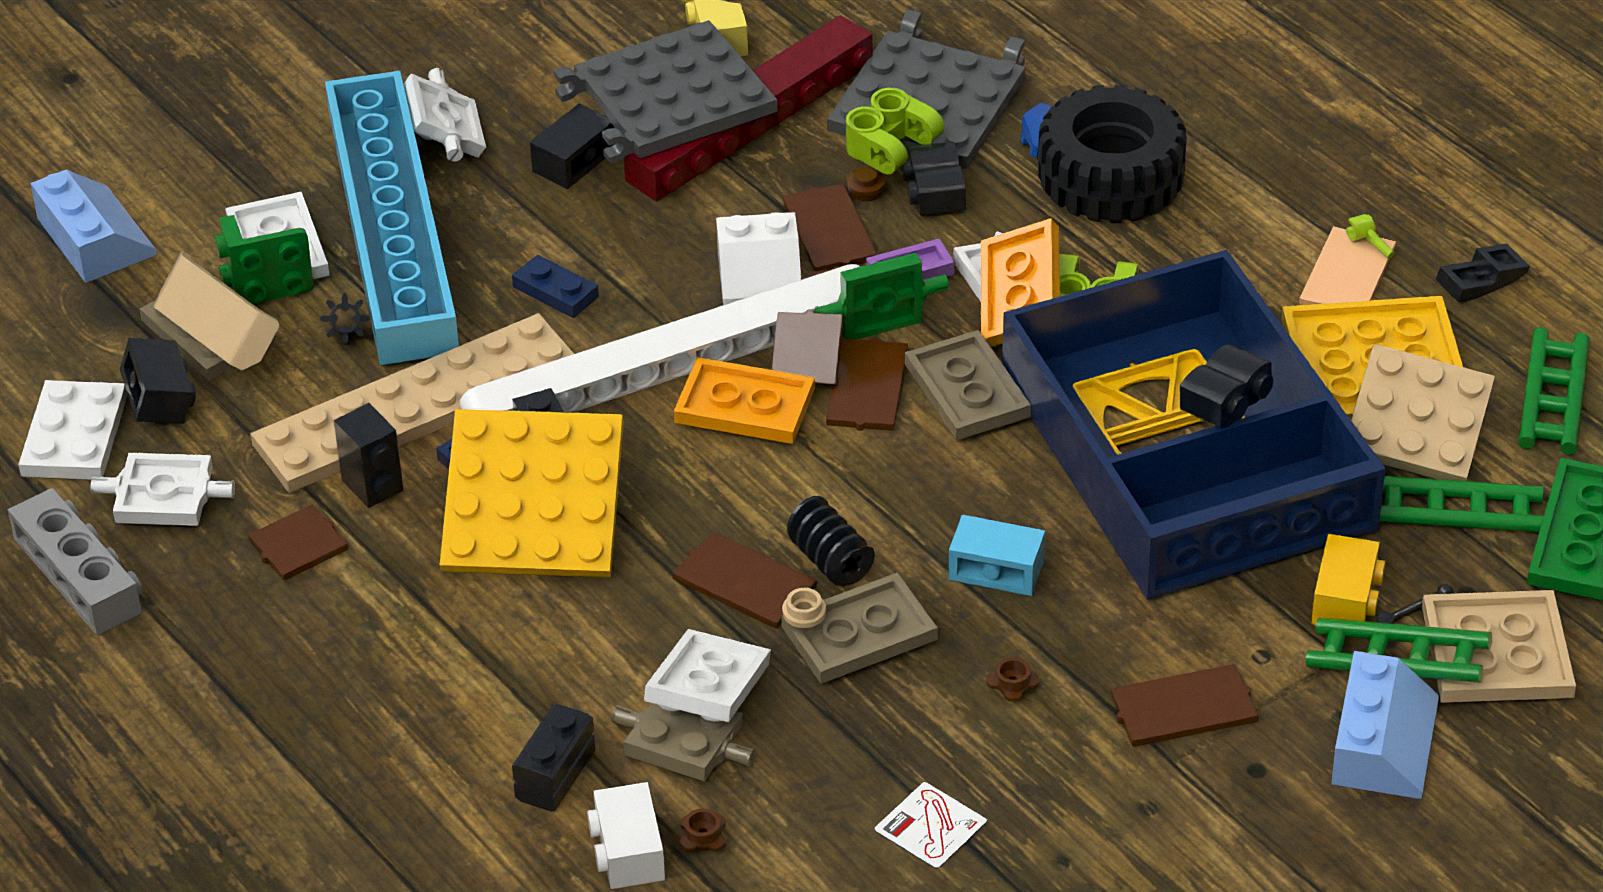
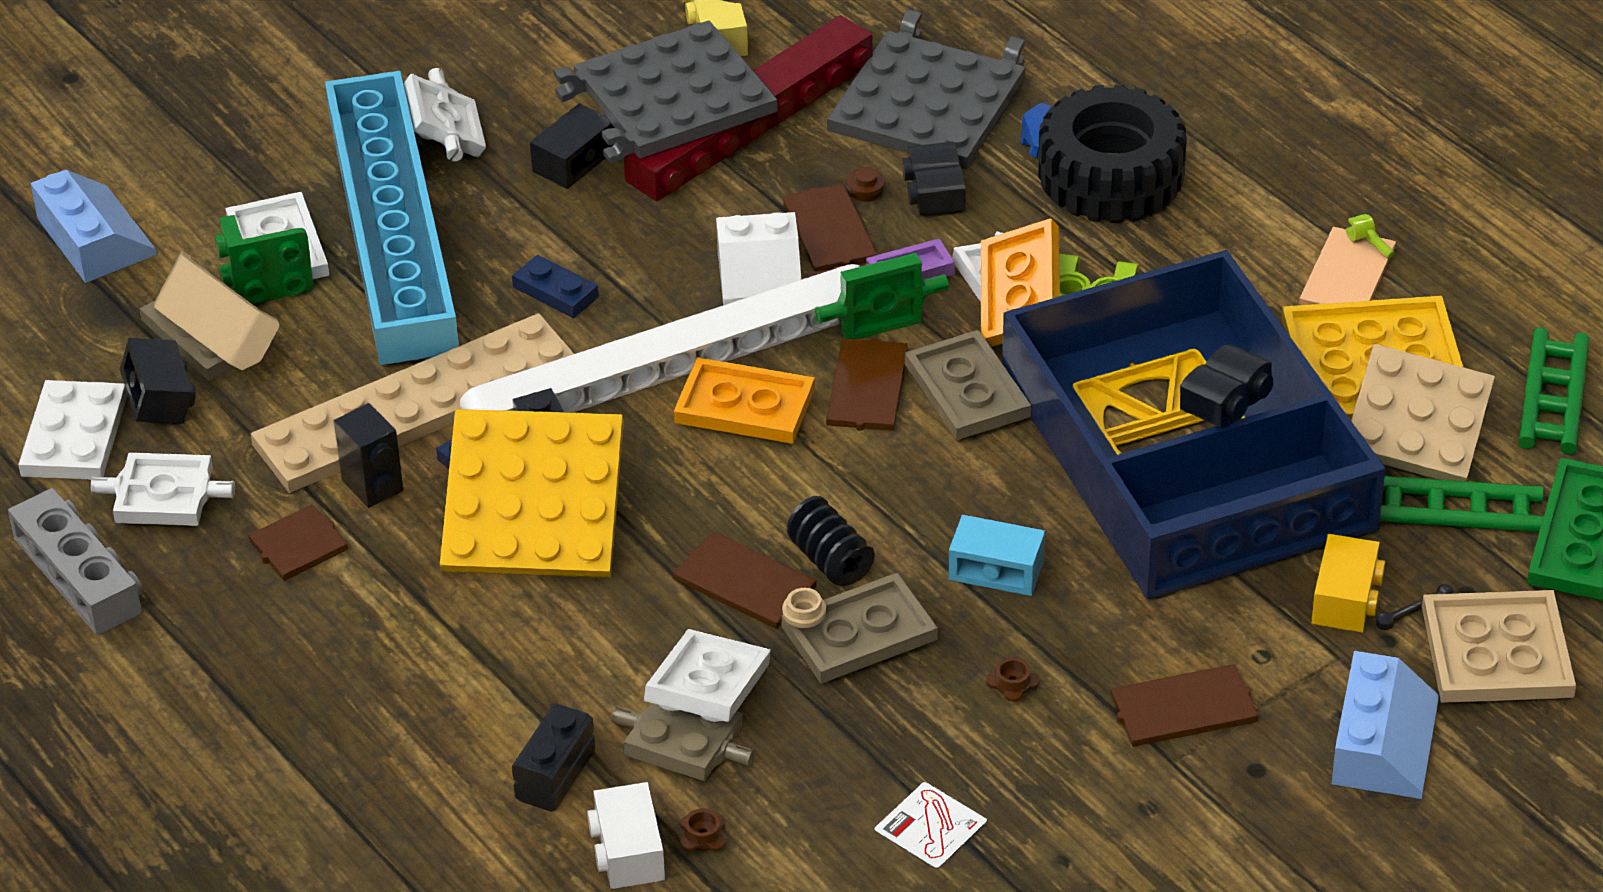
black gear [320,293,370,344] -> none
piece [772,309,844,386] -> none
lime piece [846,87,945,174] -> none
green bar [1306,617,1492,683] -> none
black slope [1436,243,1530,302] -> none

